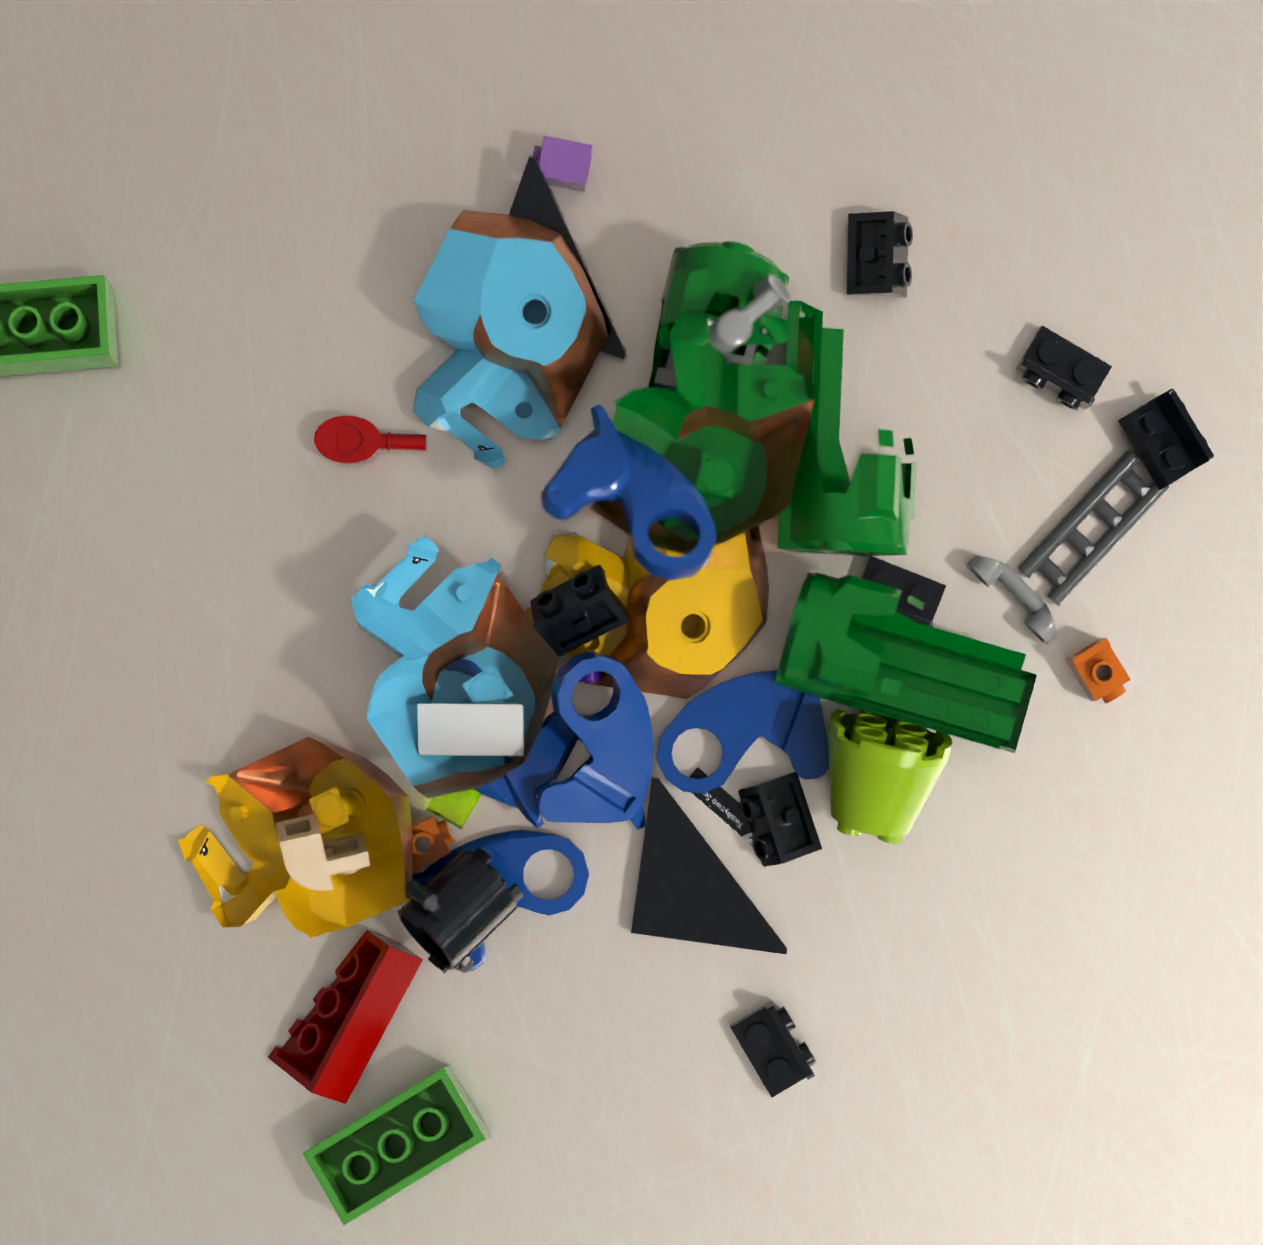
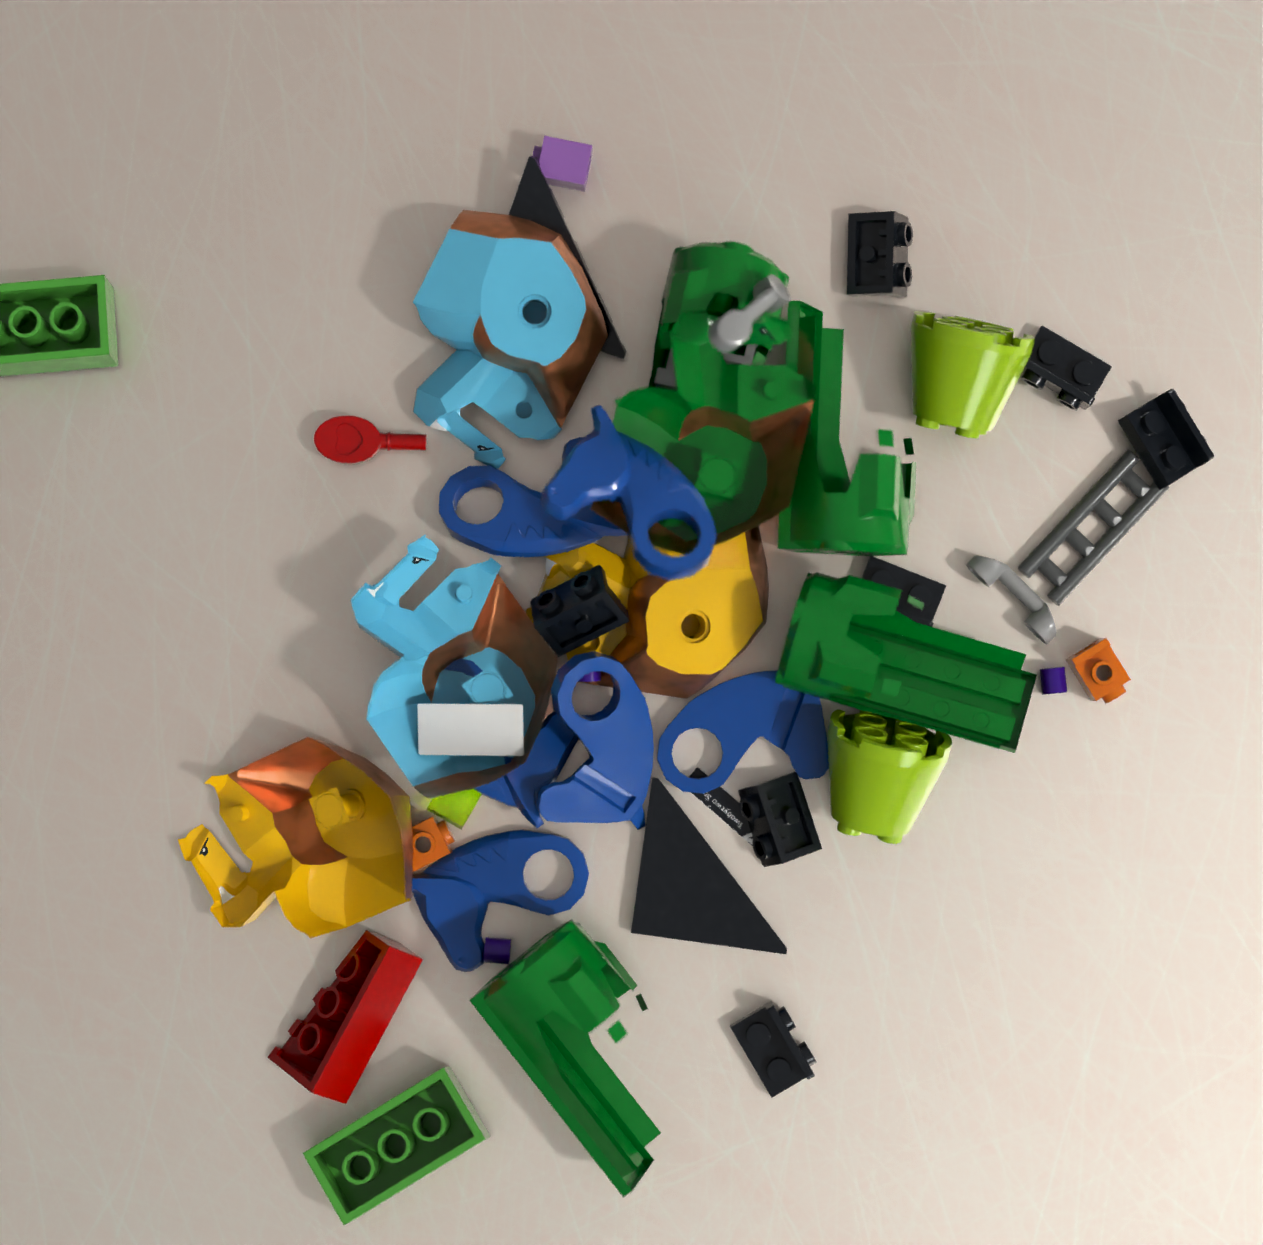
tan brick [276,814,371,891] -> none
black container [397,847,523,973] -> none
none -> blue animal [439,437,629,557]
none -> green piece [469,919,661,1197]
none -> dark purple piece [484,937,511,964]
none -> lime cone [910,311,1035,439]
none -> dark purple piece [1039,667,1067,695]

